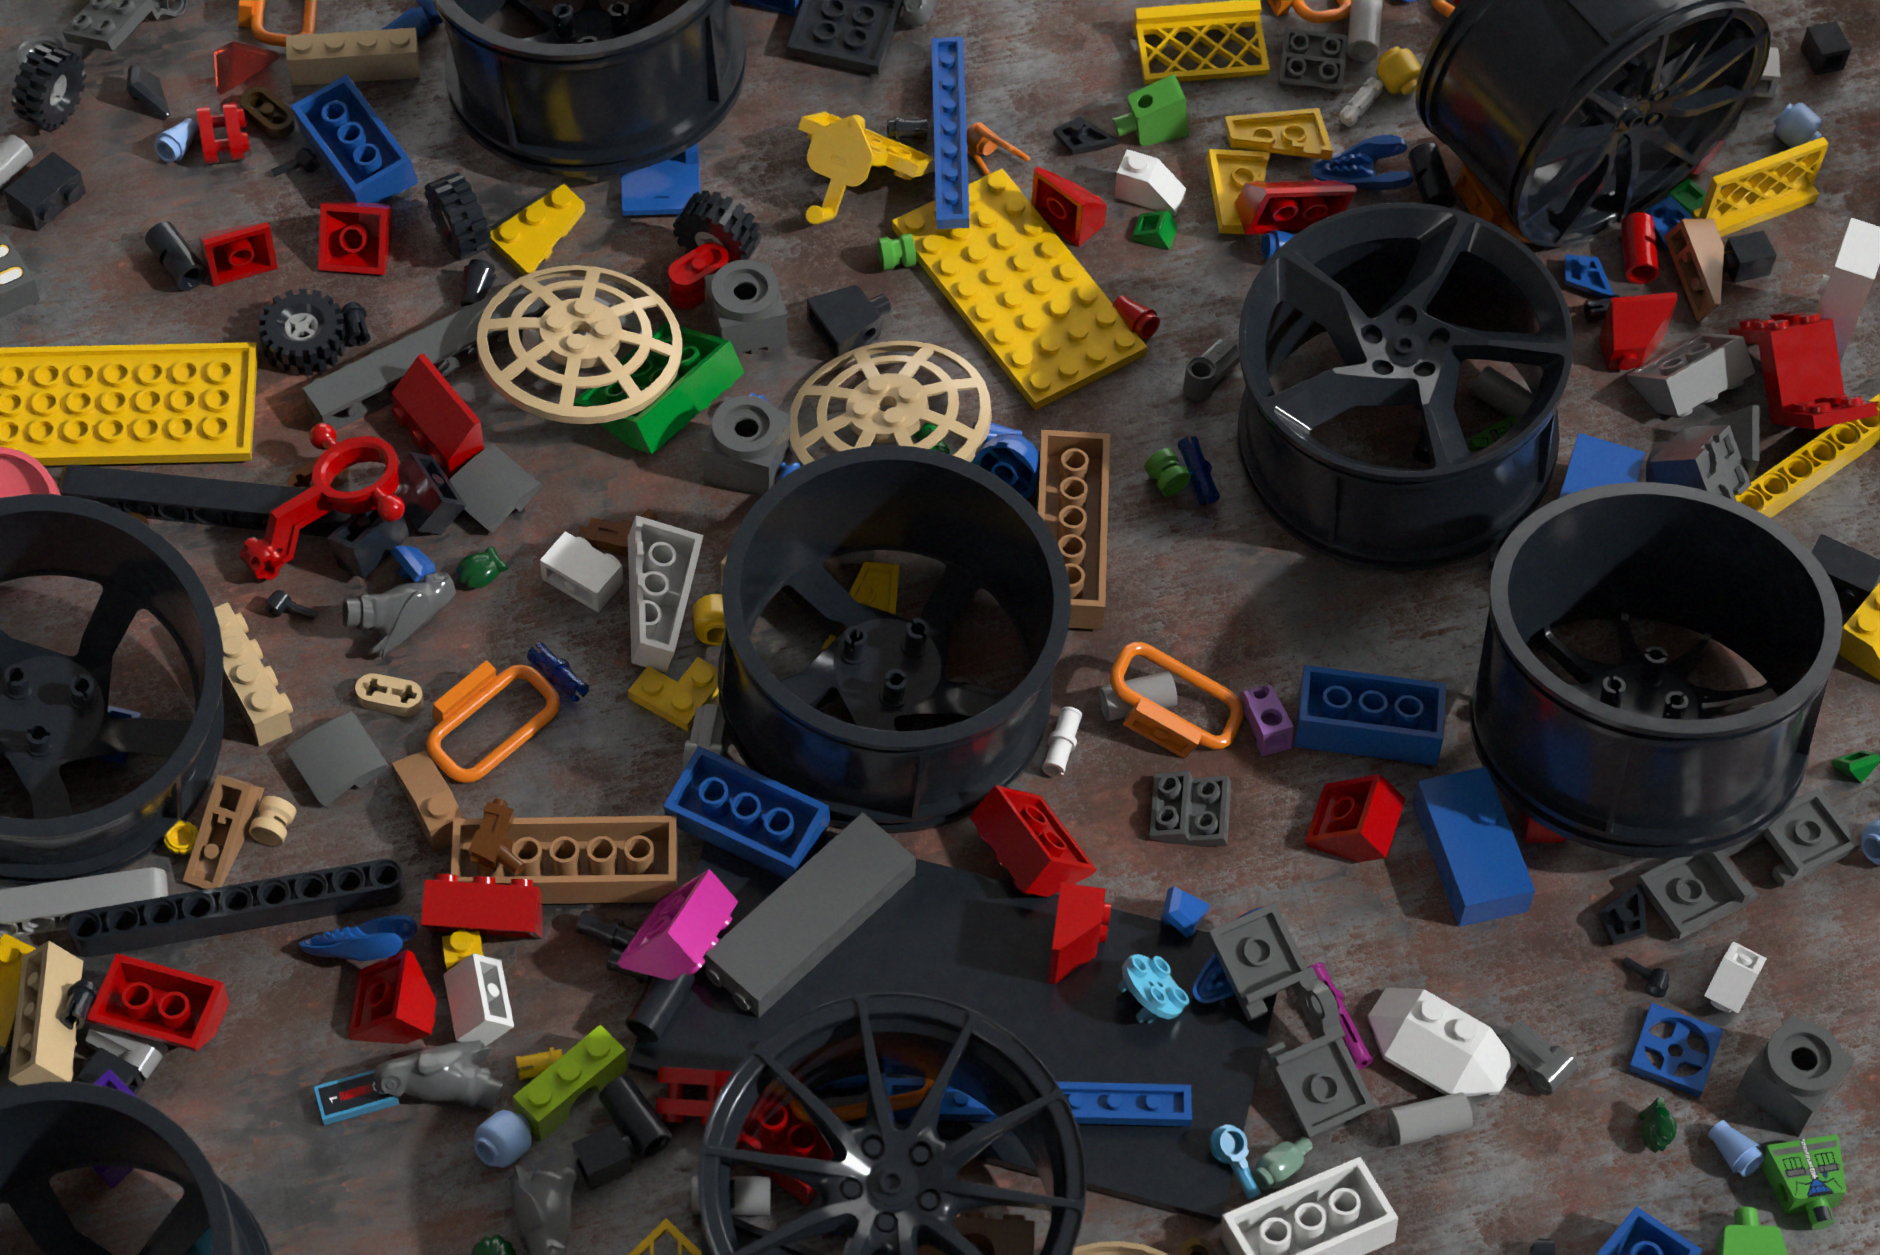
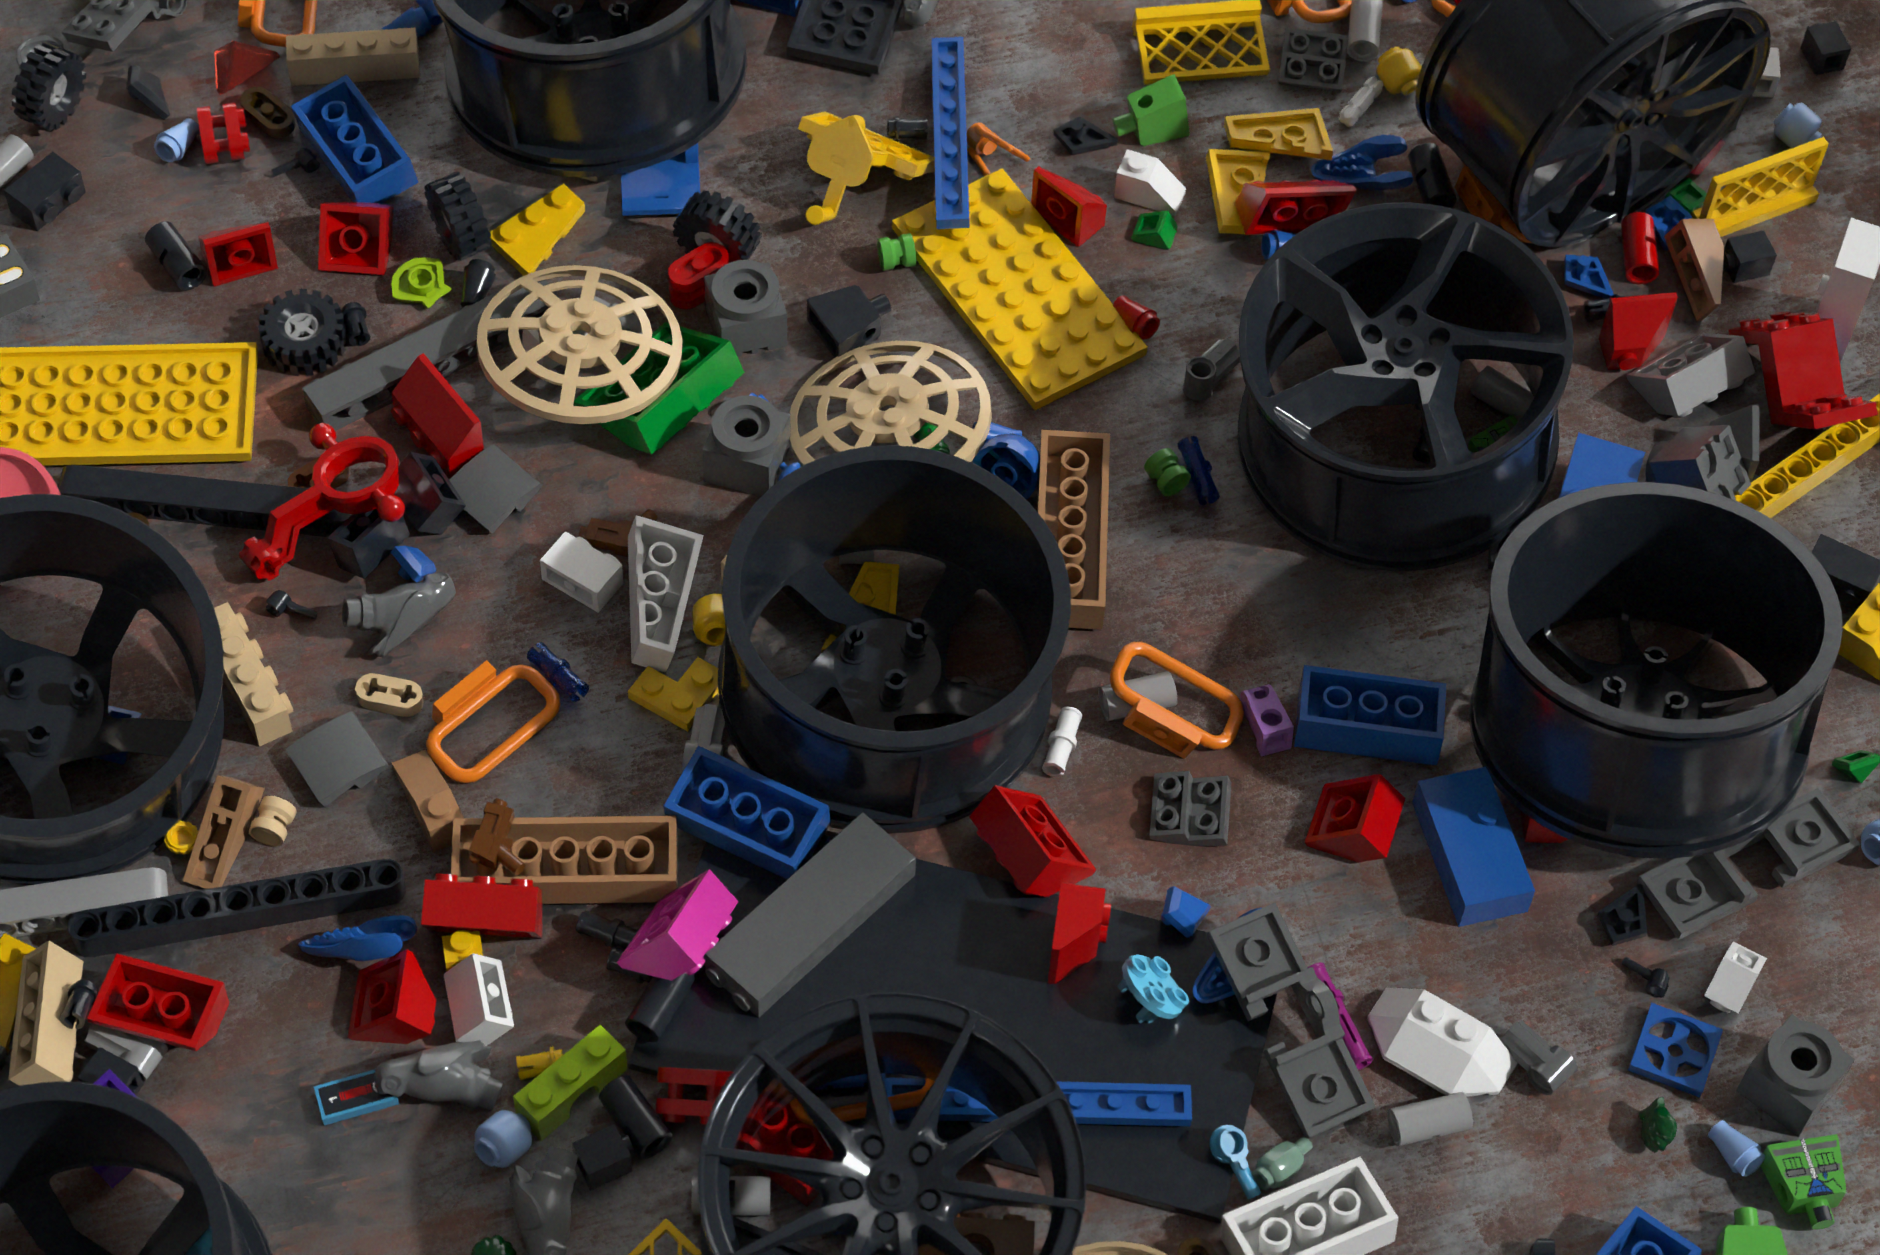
dark green animal [456,546,509,589] -> none
none -> lime animal [392,257,452,309]

